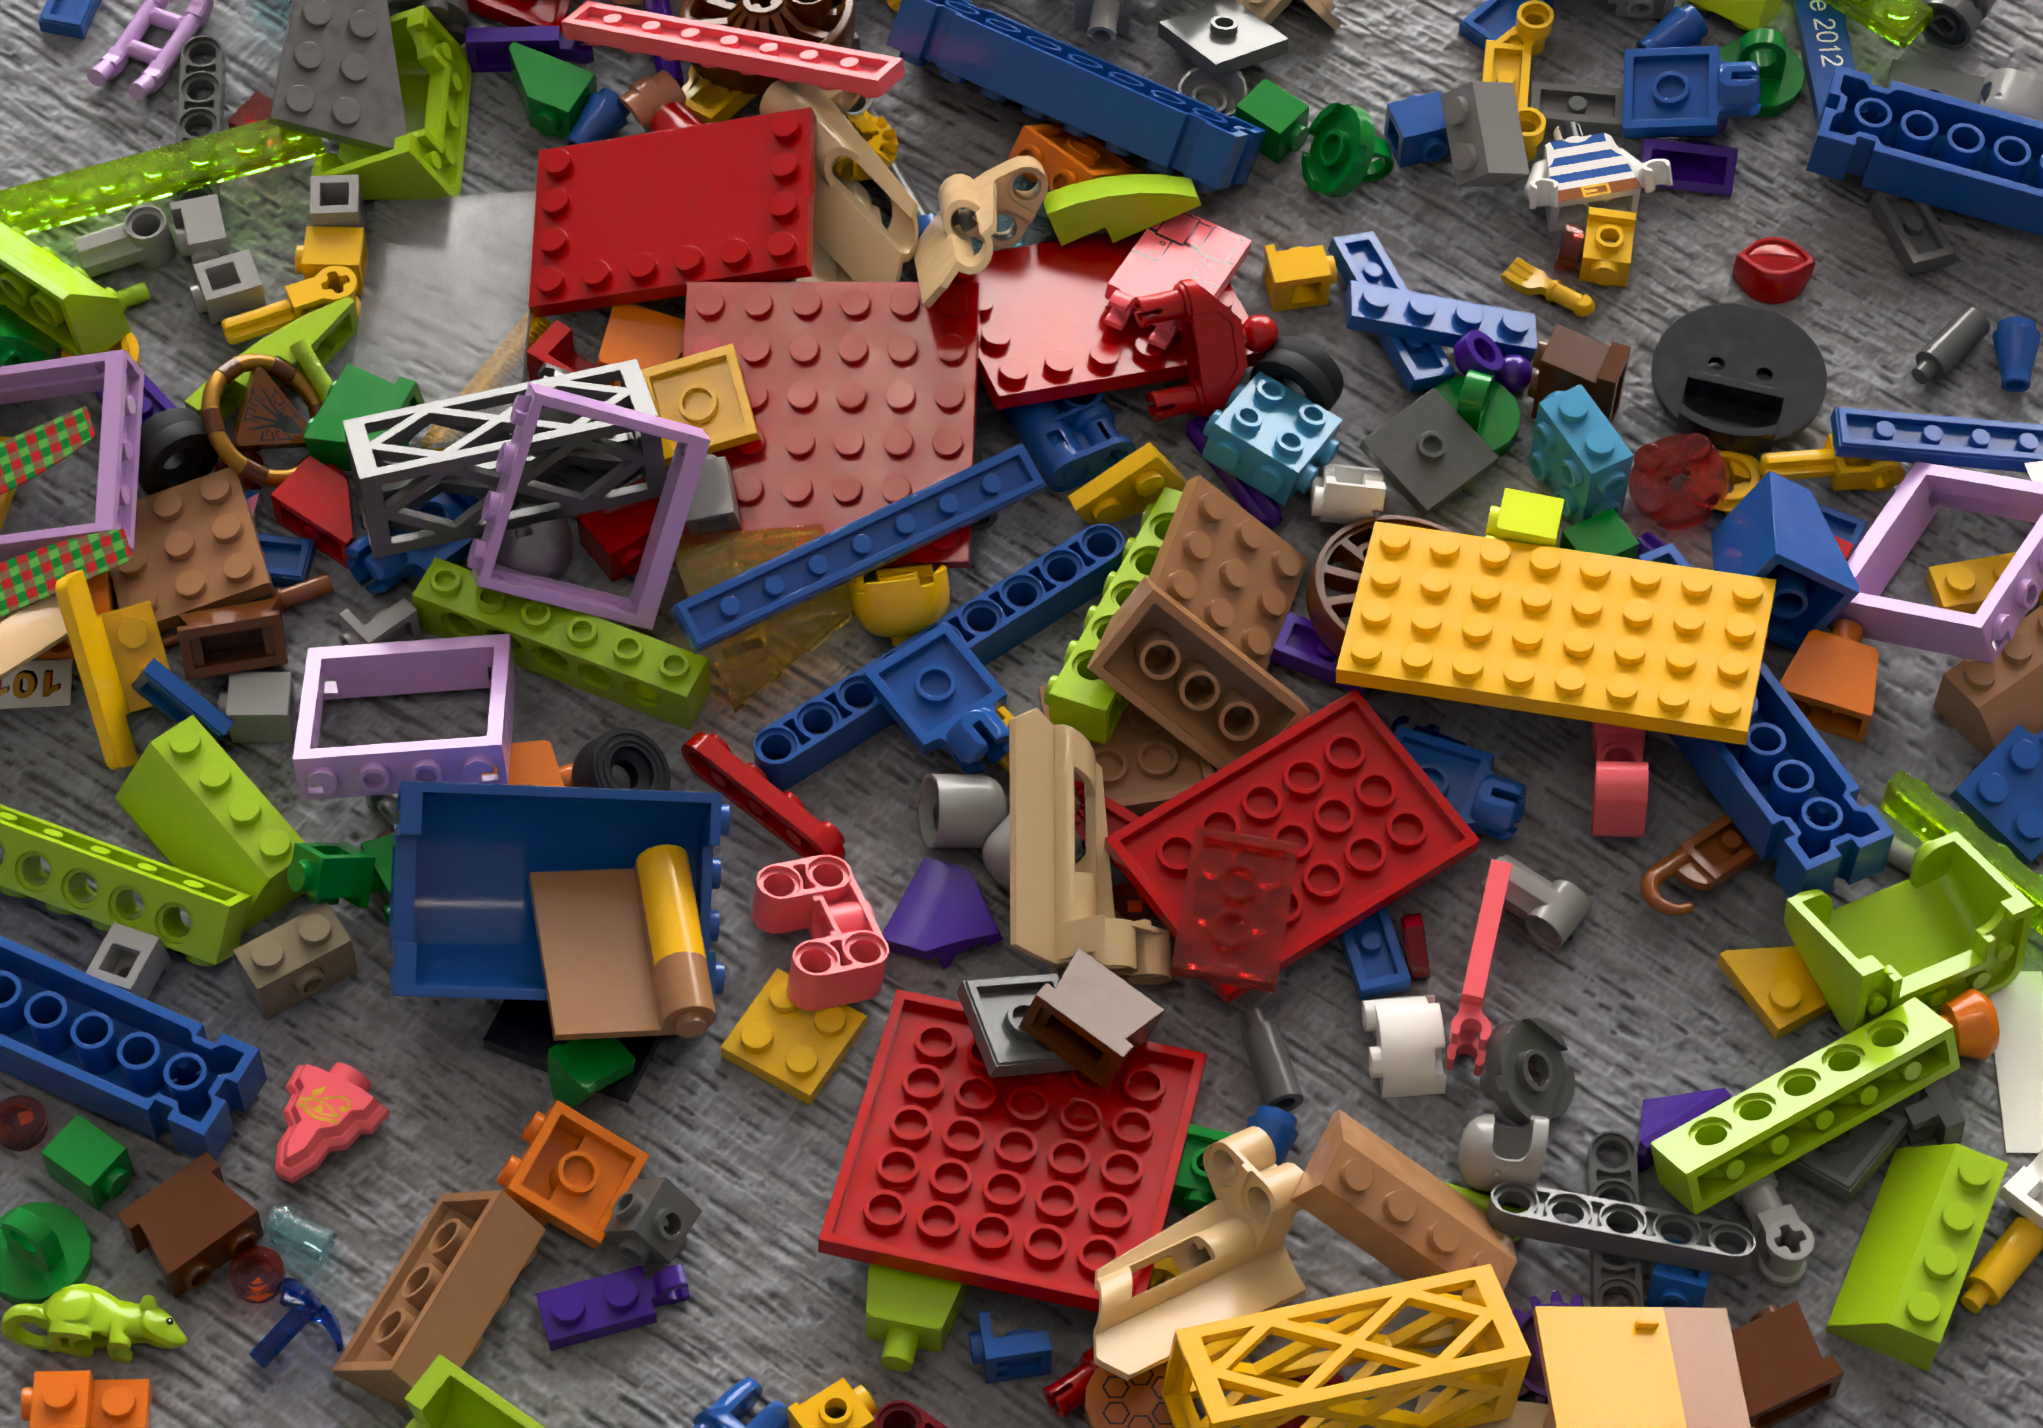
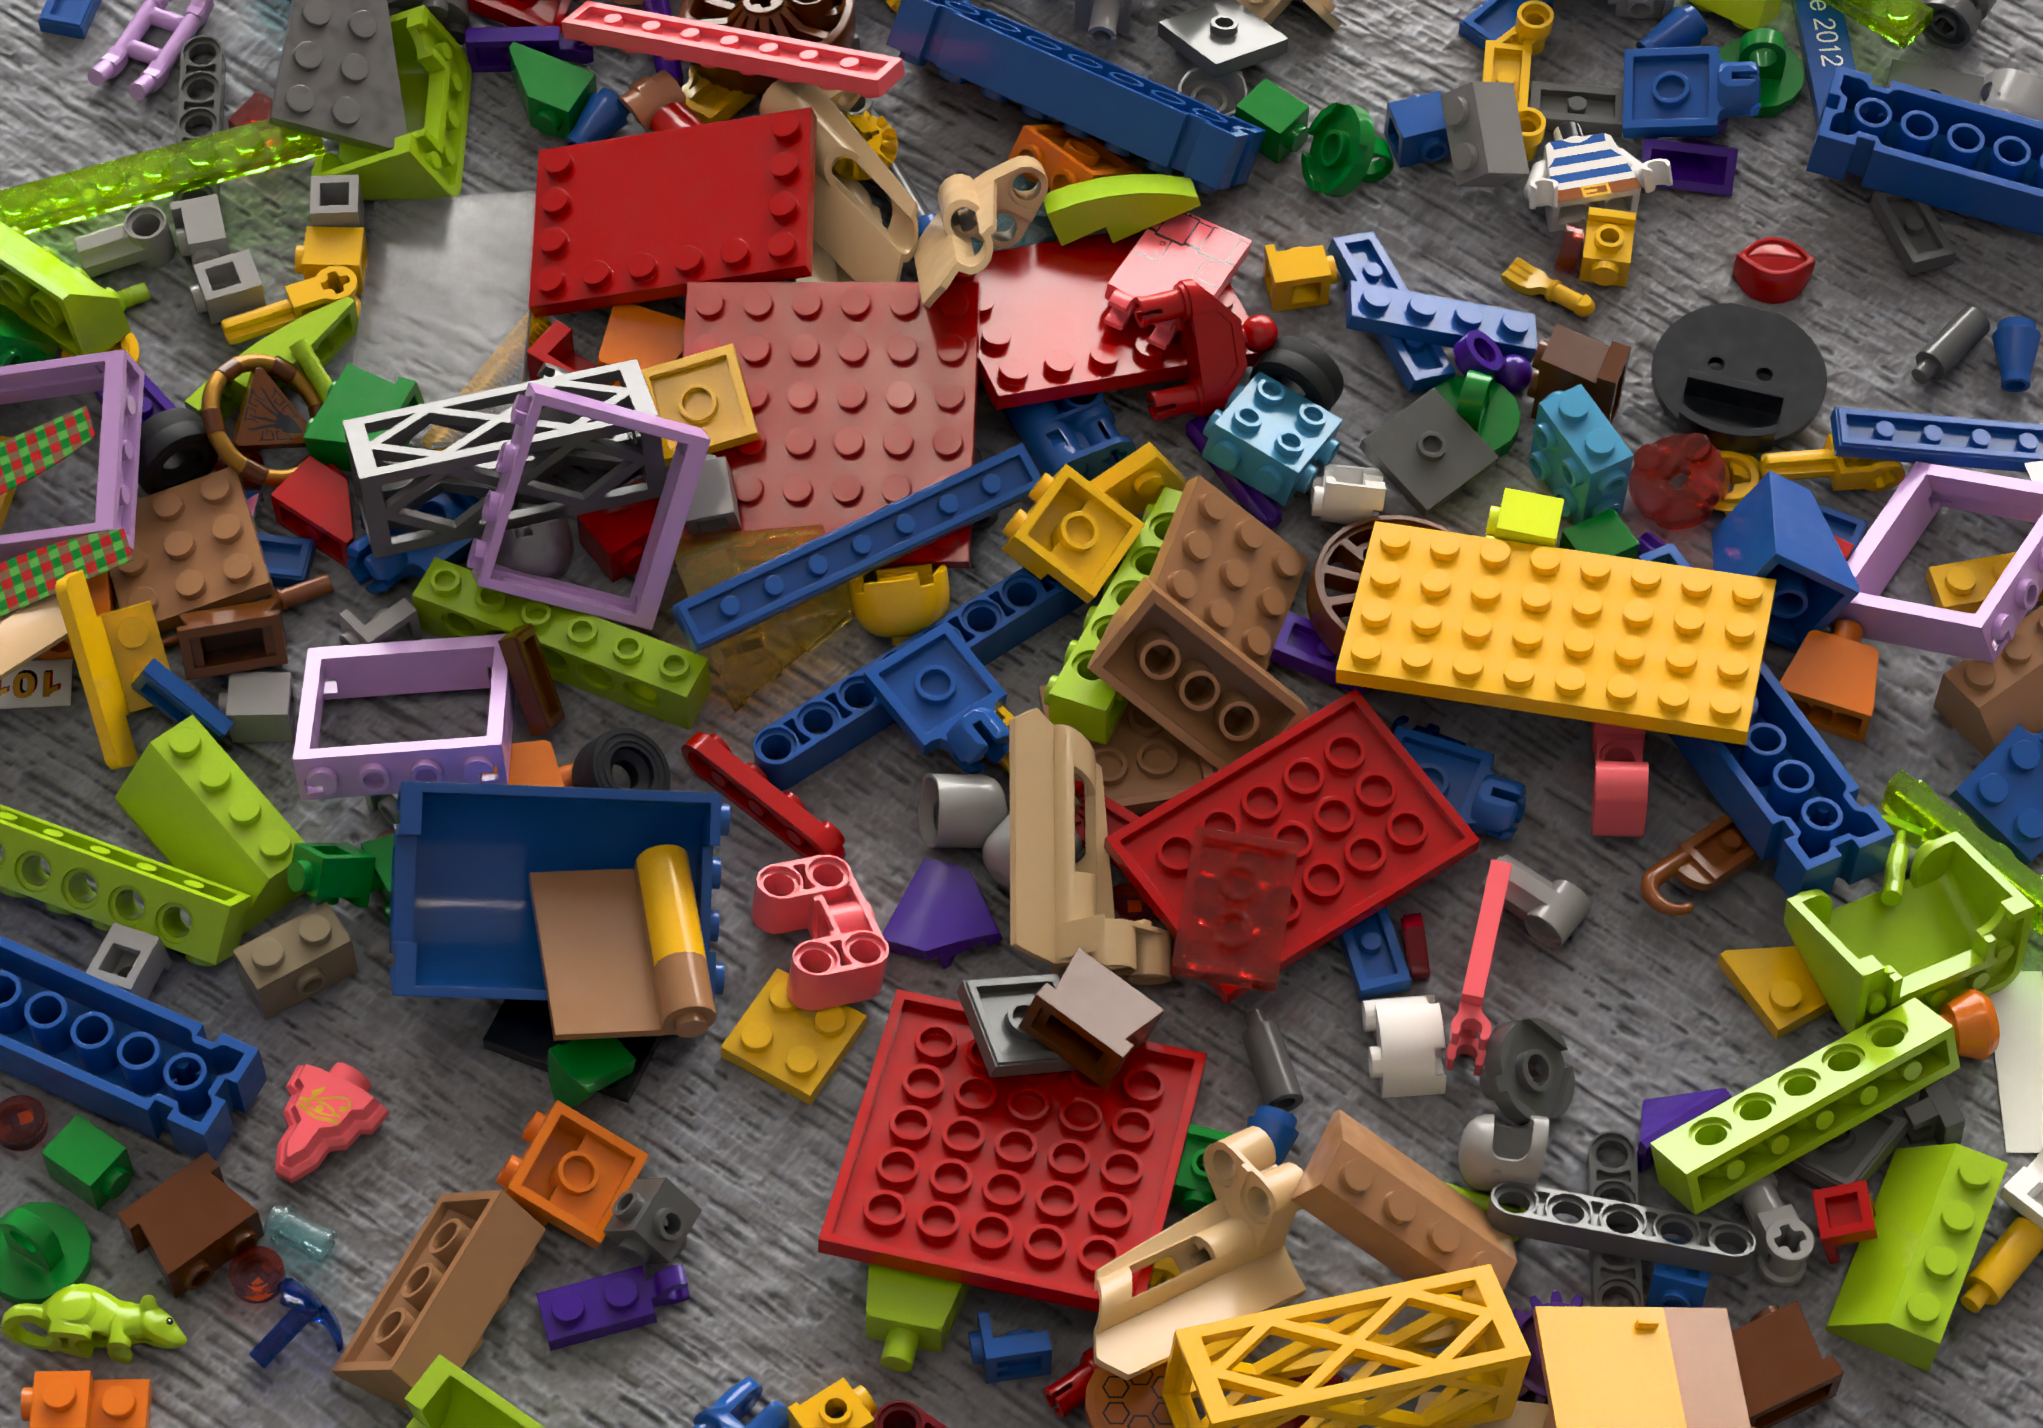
none -> reddish brown tile [498,623,565,736]
none -> yellow plate [1001,464,1146,604]
none -> red panel [1812,1180,1878,1264]
none -> lime piece [1881,815,1924,907]

